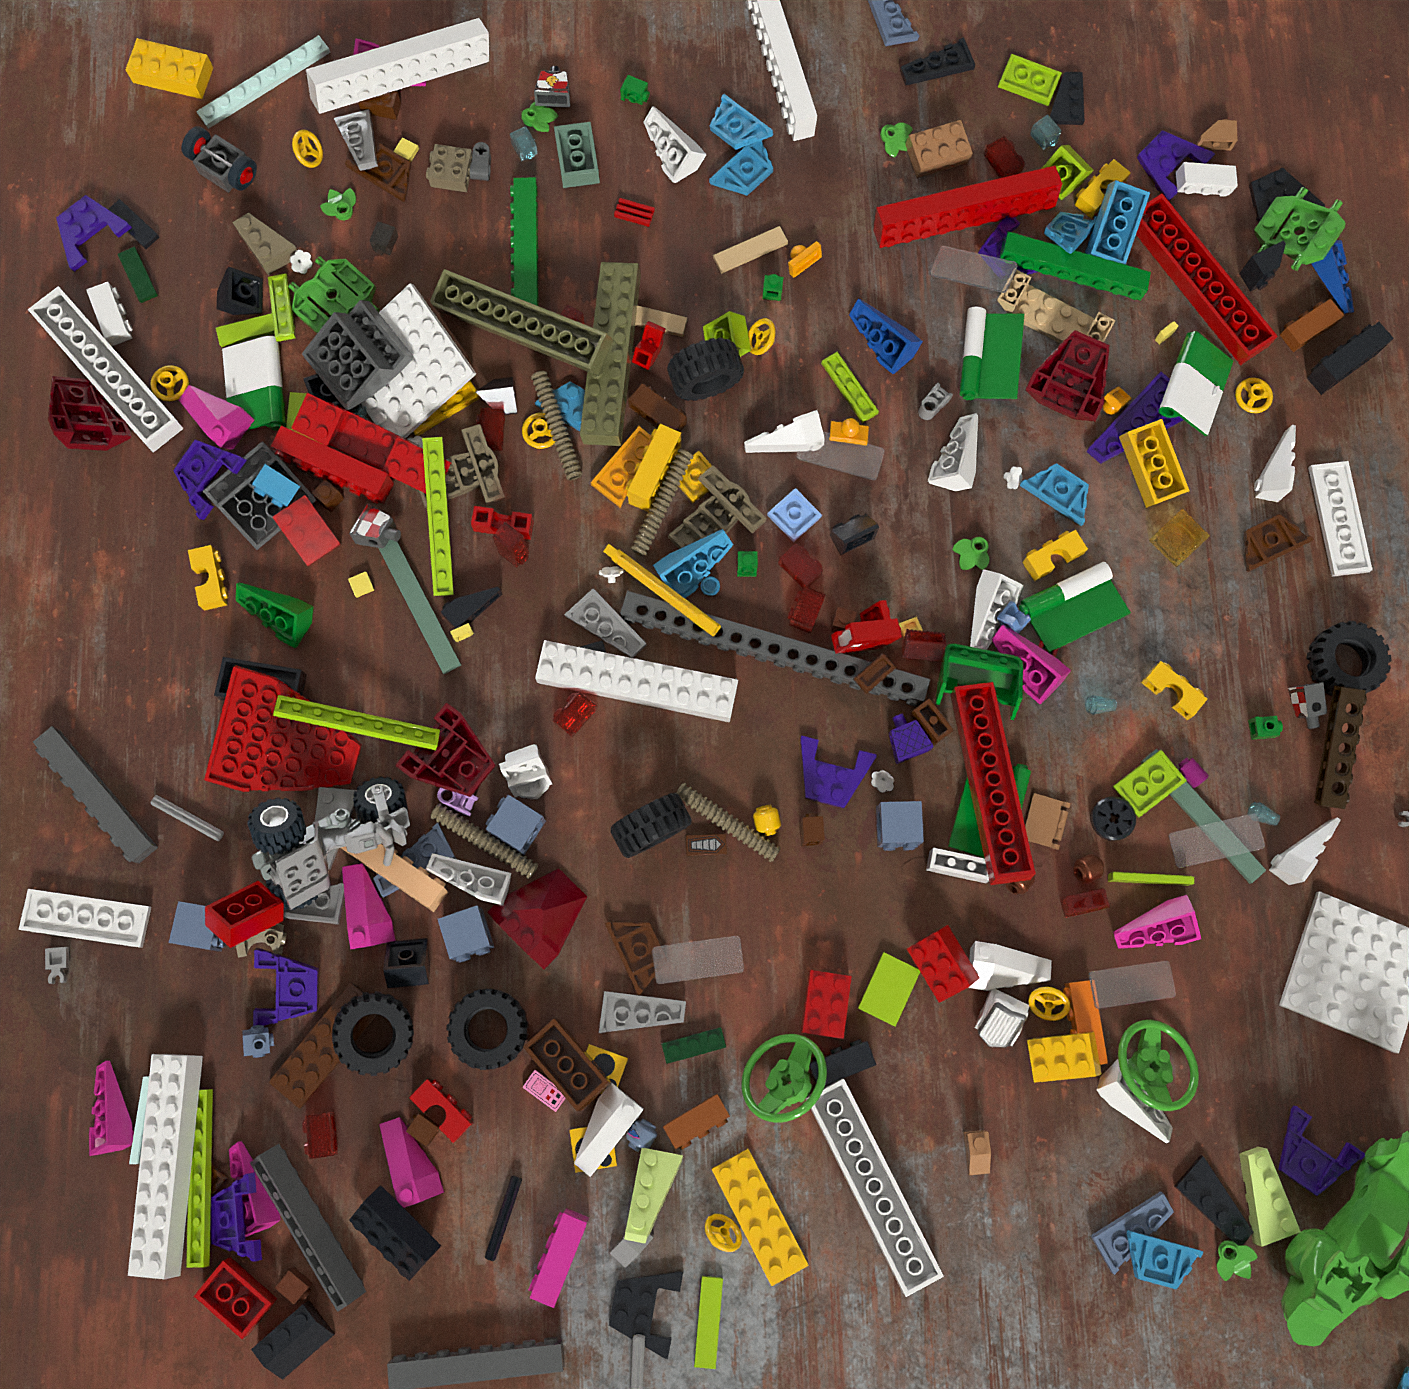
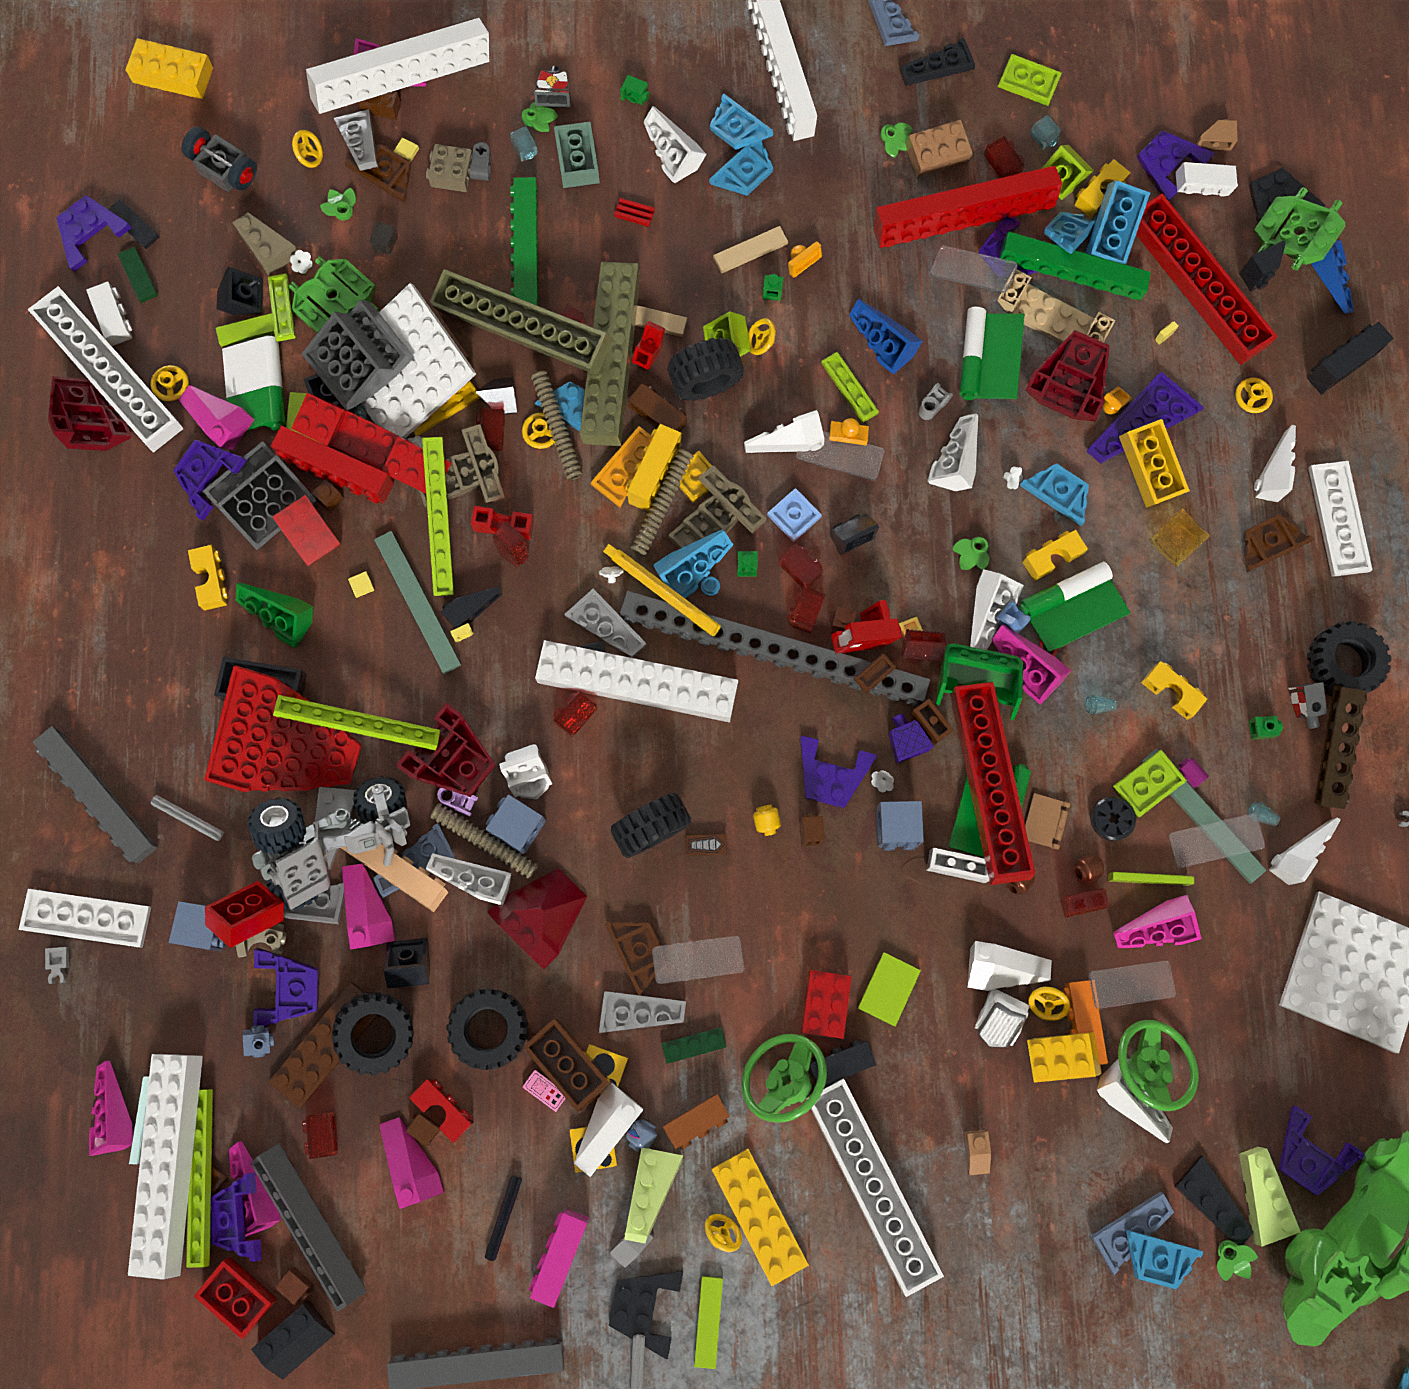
light aqua plate [196,35,330,129] -> none
dark azure brick [252,464,300,508] -> none
torso [349,504,401,548] -> none
black brick [349,1185,441,1281] -> none
sand blue brick [438,906,494,963] -> none
dark tan piece [676,783,780,862] -> none
red brick [907,925,981,1003] -> none
black wing [1047,72,1085,125] -> none
door [1159,331,1234,436] -> none
dark orange brick [1280,299,1344,353] -> none

